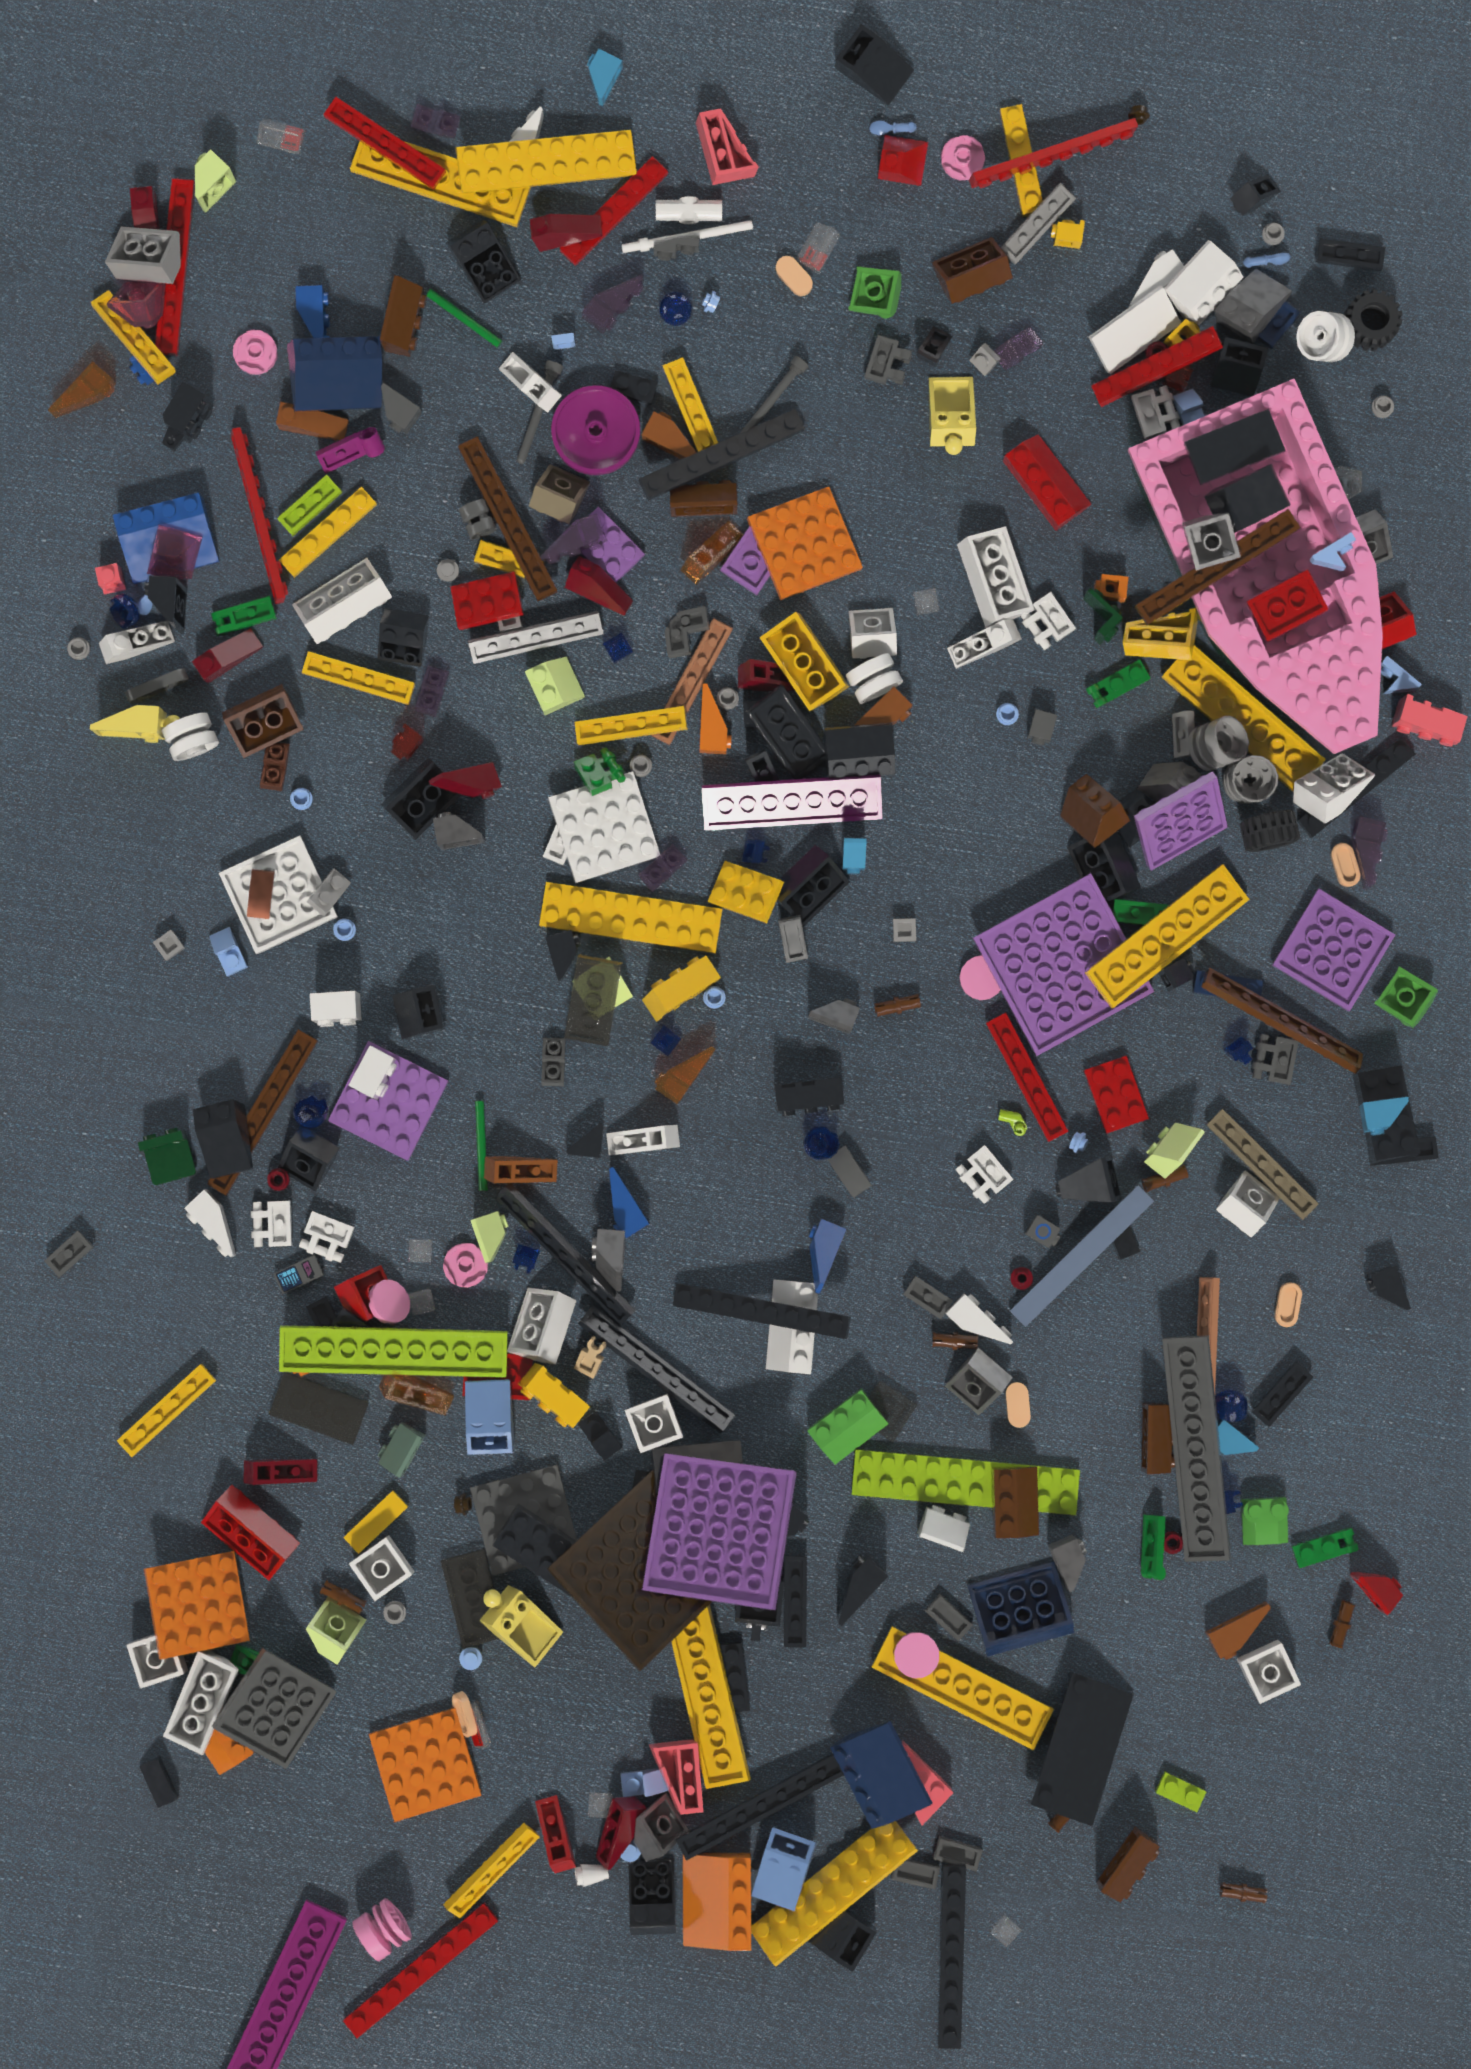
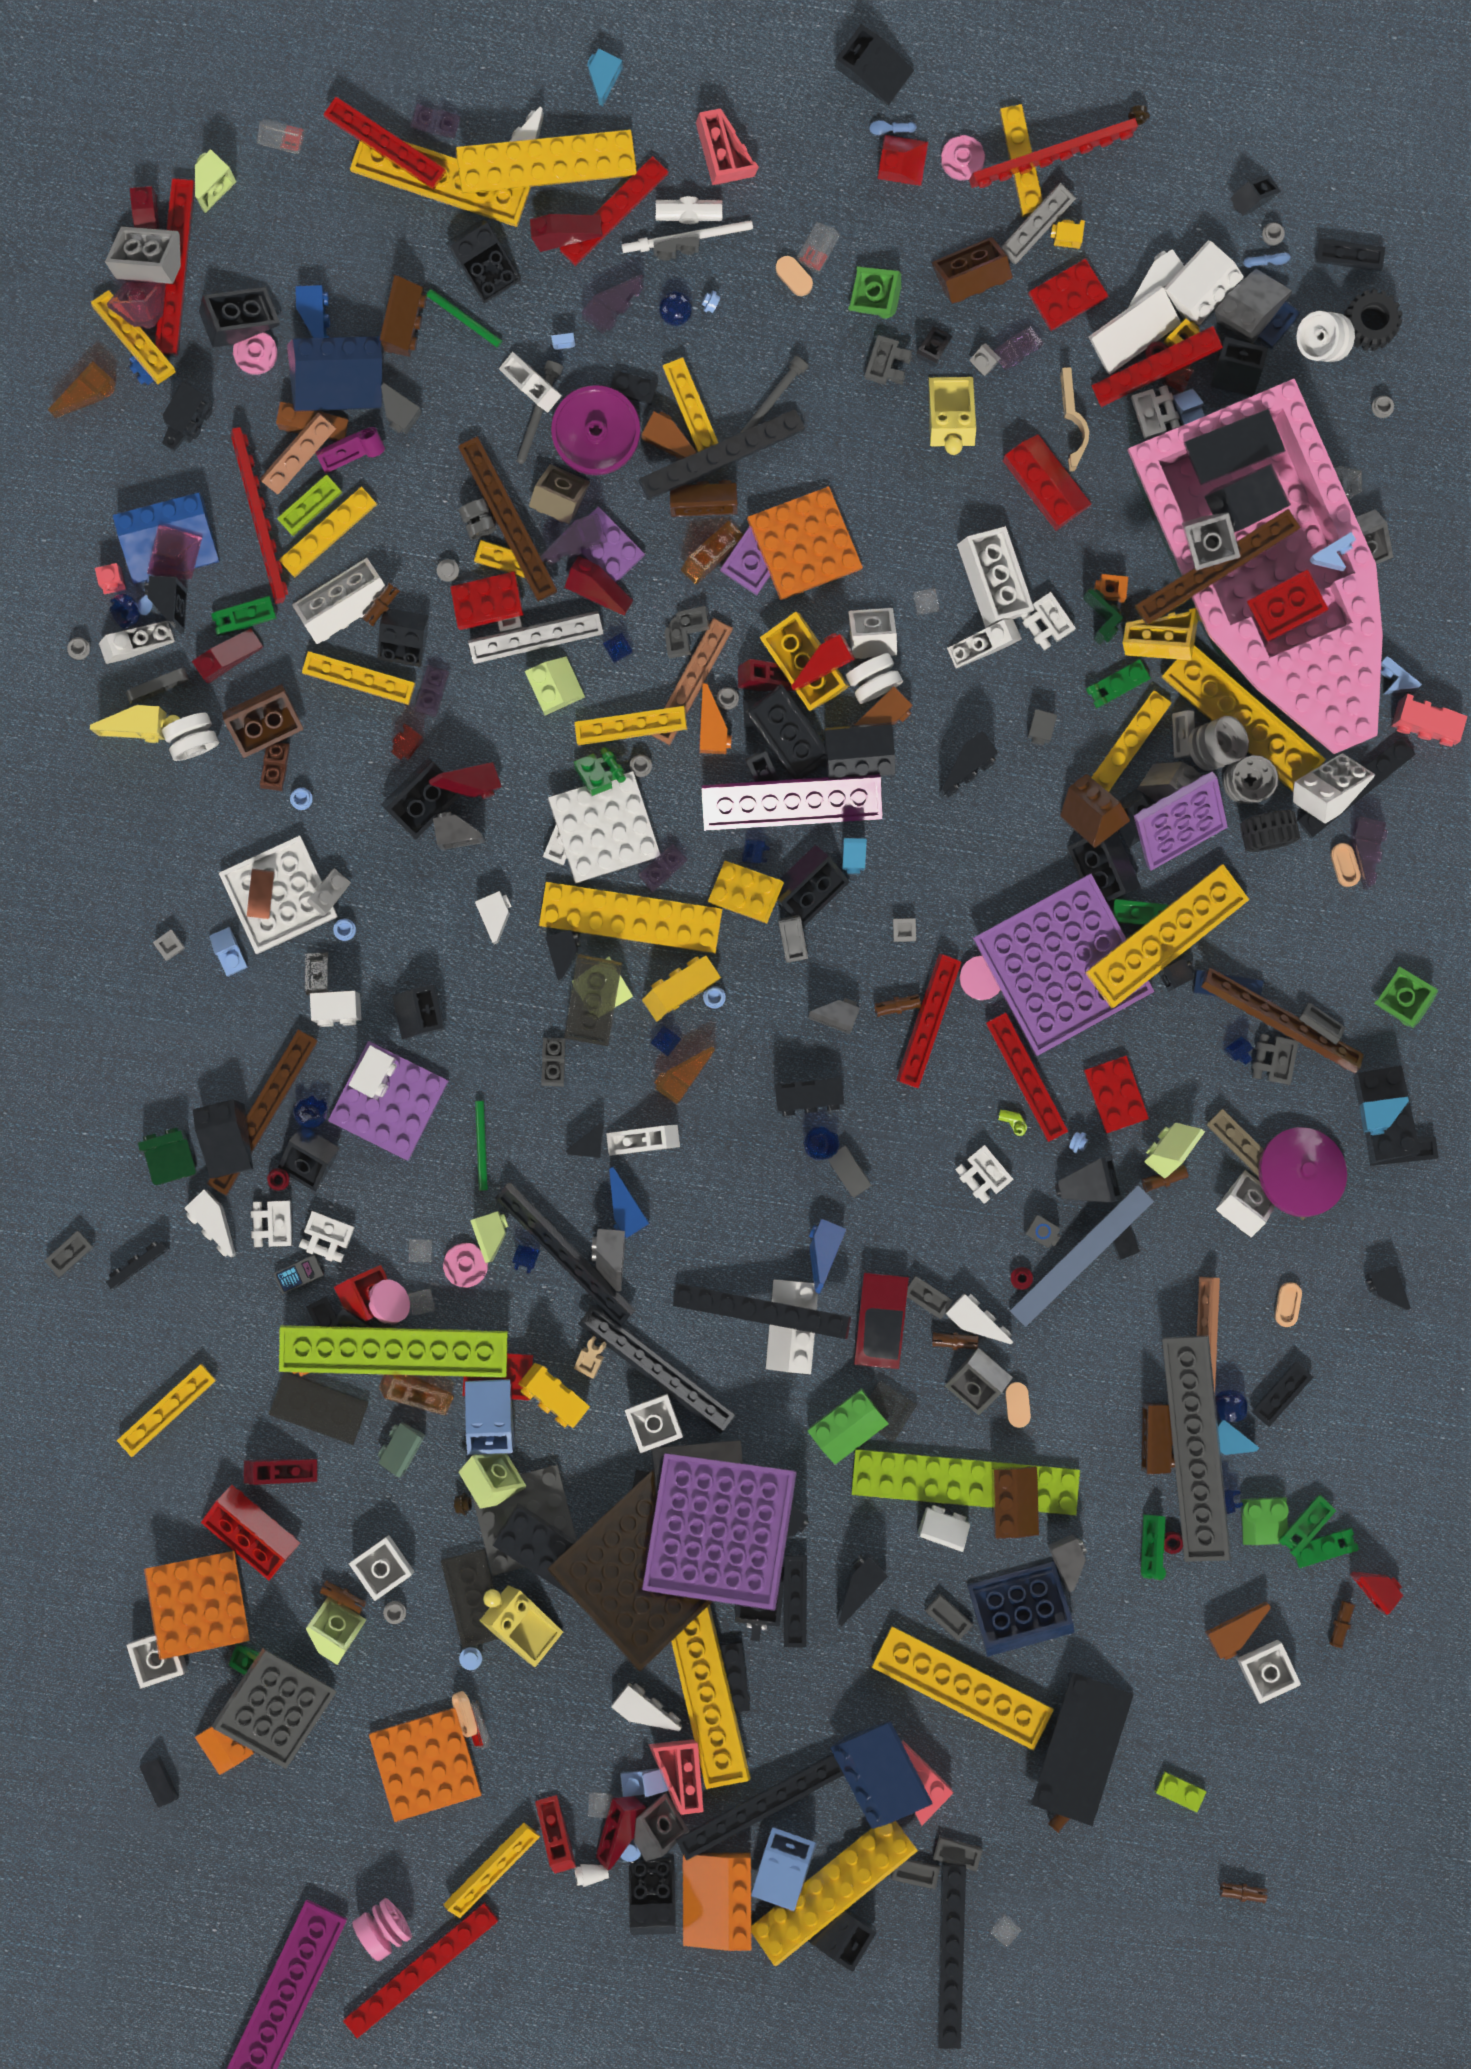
white slope [163,1650,239,1755] -> none
yellow tile [343,1490,409,1554] -> none
dark orange slope [484,1156,558,1183] -> none
white slope [507,1288,576,1364] -> none
black slope [578,1411,623,1461] -> none
bright pink tile [894,1632,939,1678] -> none
light blue plate [996,703,1019,725] -> none
reddish brown slope [1096,1827,1160,1903] -> none
medium lavender plate [1272,889,1395,1012] -> none
red slope [1379,591,1417,649] -> none
none -> black plate [106,1241,169,1289]
none -> black slope [199,287,280,347]
none -> nougat plate [260,412,336,494]
none -> clear smoke plate [305,952,329,995]
none -> reddish brown pin [362,583,400,626]
none -> yellowish green slope [459,1453,526,1509]
none -> white slope [475,891,511,944]
none -> white slope [611,1683,682,1731]
none -> red slope [791,633,855,691]
none -> slope [854,1273,909,1369]
none -> red plate [896,954,961,1088]
none -> black slope [940,731,998,798]
none -> red plate [1028,258,1108,331]
none -> tan piece [1060,367,1089,472]
none -> yellow plate [1091,690,1172,792]
none -> magenta dish [1258,1127,1347,1217]
none -> green plate [1278,1495,1336,1557]
none -> dark grey tile [1299,1003,1345,1044]

